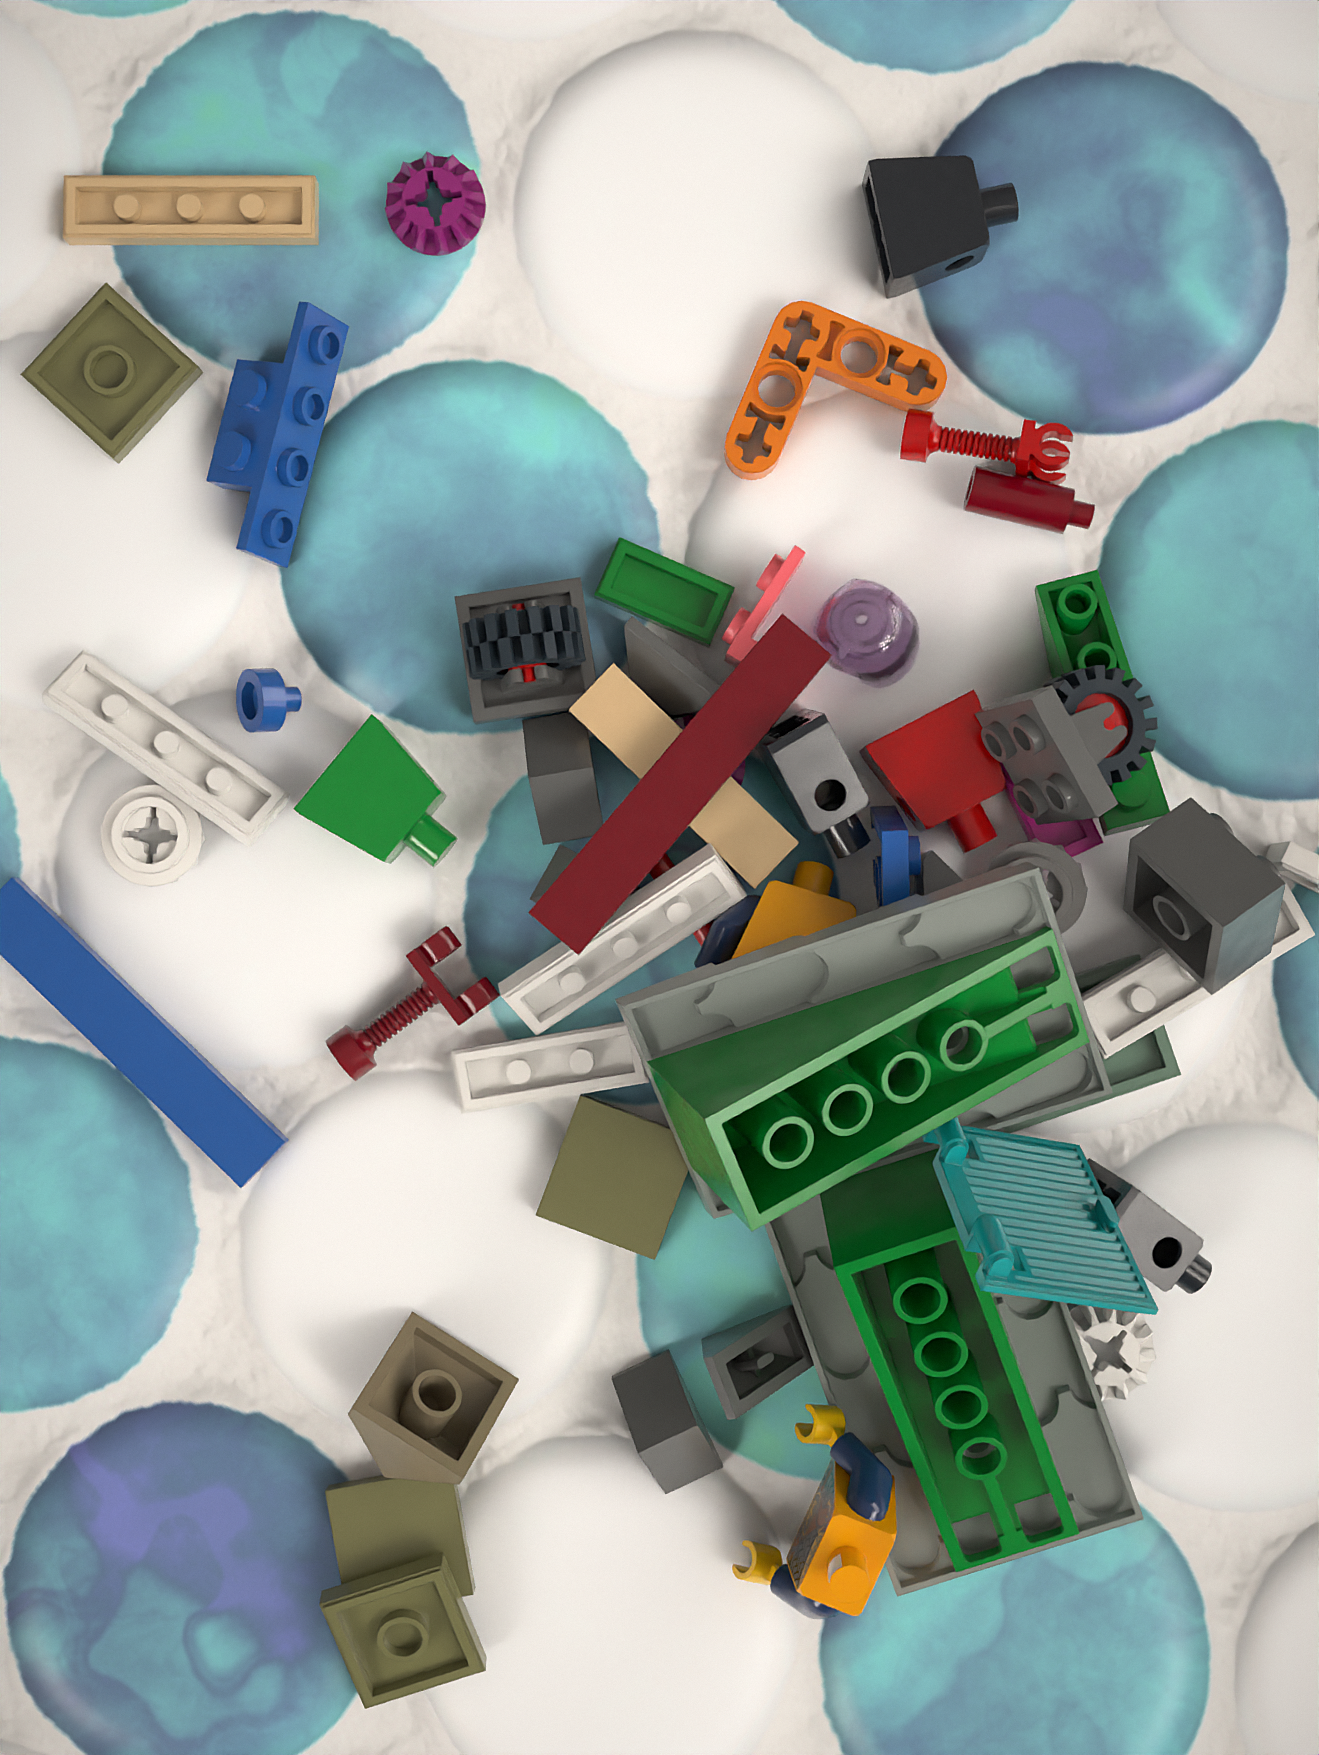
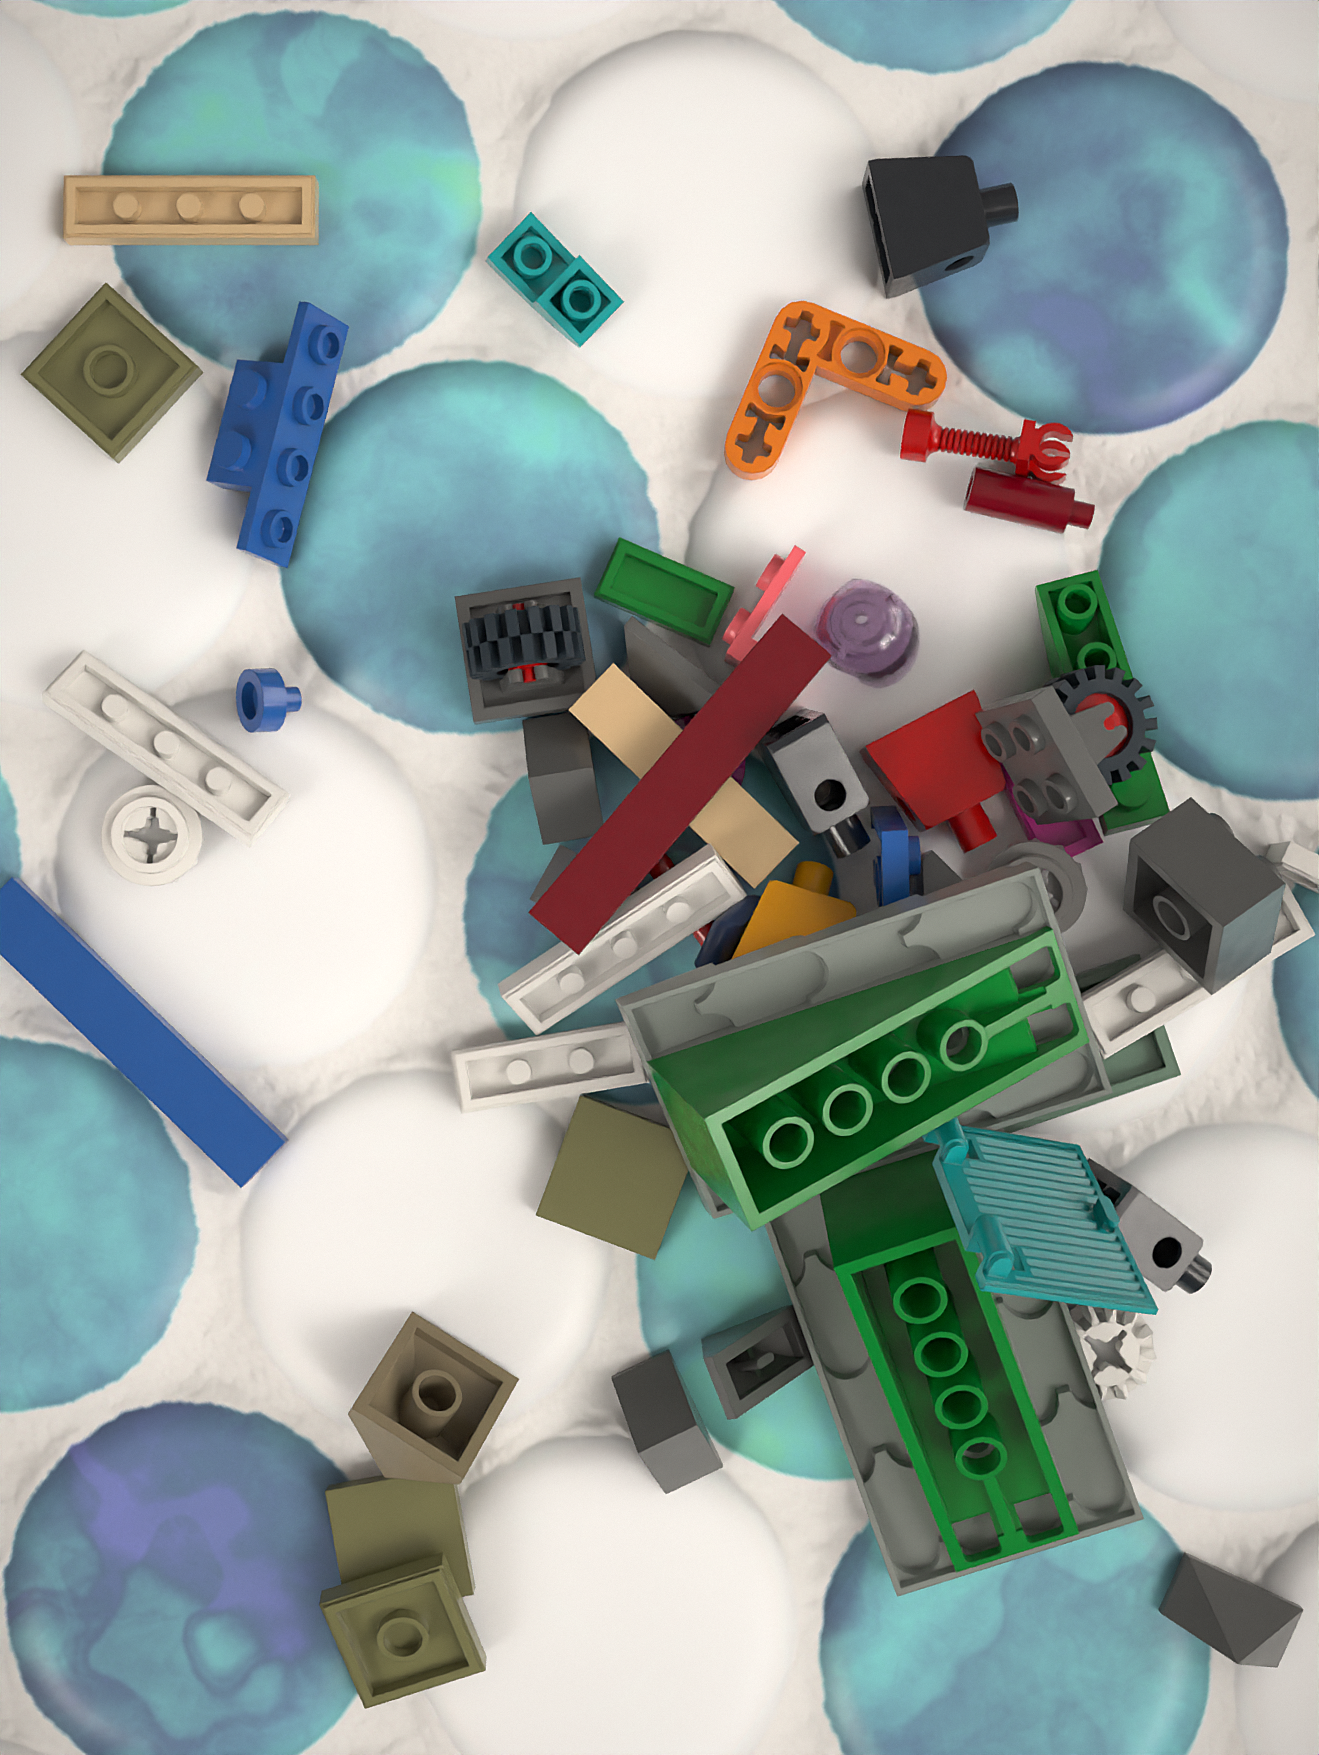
green torso [293,714,458,868] -> none
dark red bar [325,926,500,1081] -> none
magenta gear [384,152,486,256] -> none
torso [732,1404,897,1619] -> none
none -> teal slope [485,212,624,348]
none -> dark grey slope [1158,1552,1304,1668]

